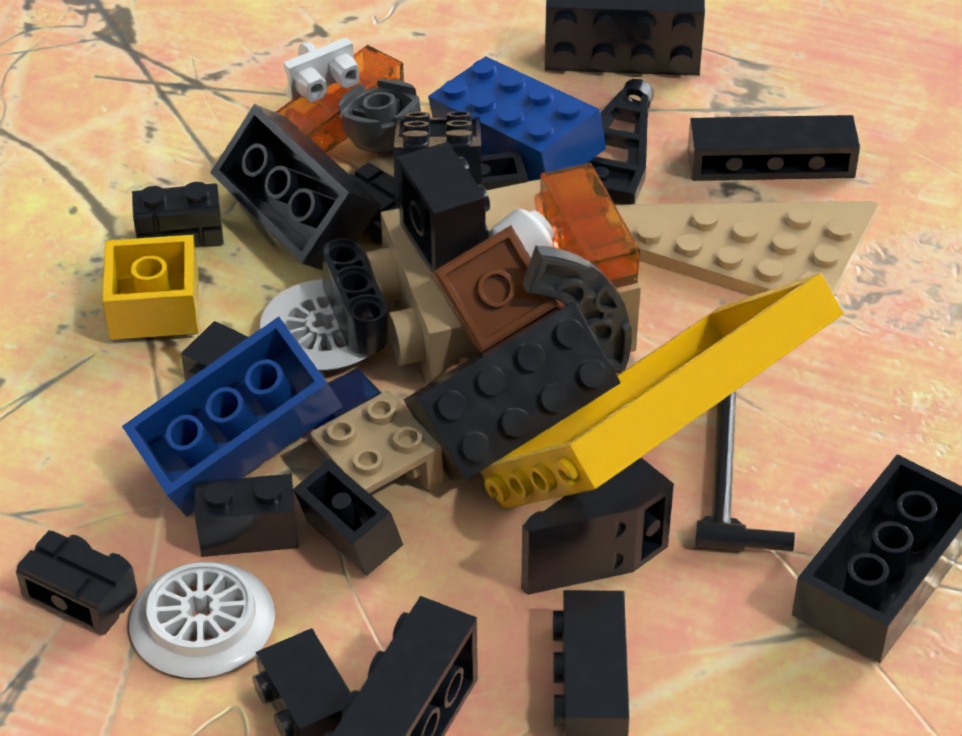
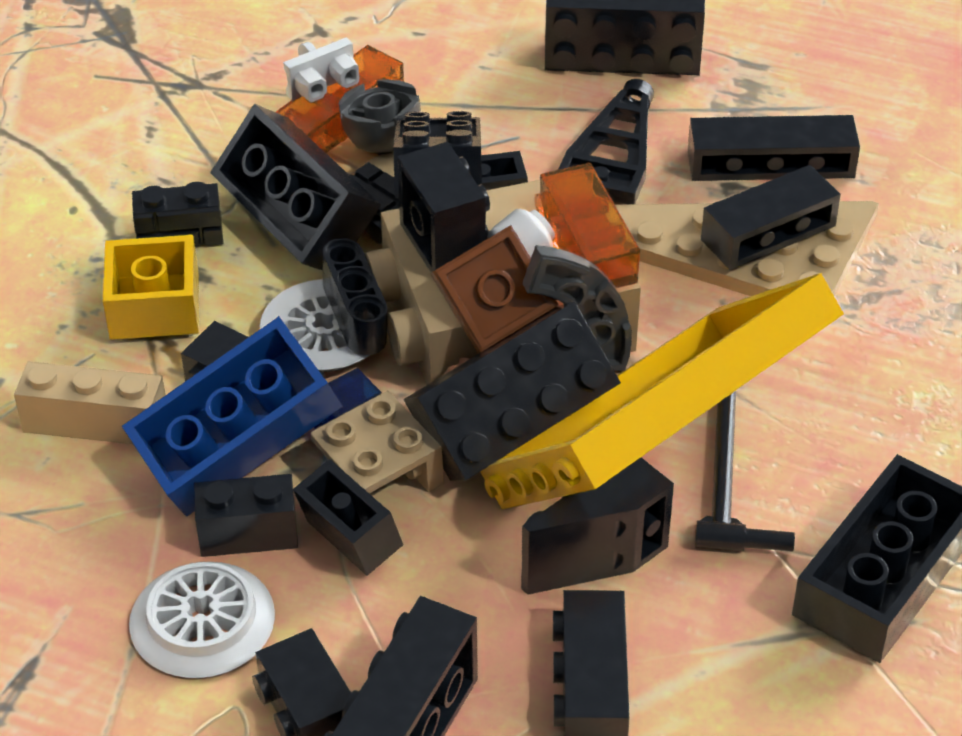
black brick [16,530,138,634] -> none
blue brick [428,56,606,182] -> none
none -> tan brick [14,361,165,444]
none -> black brick [701,165,841,270]

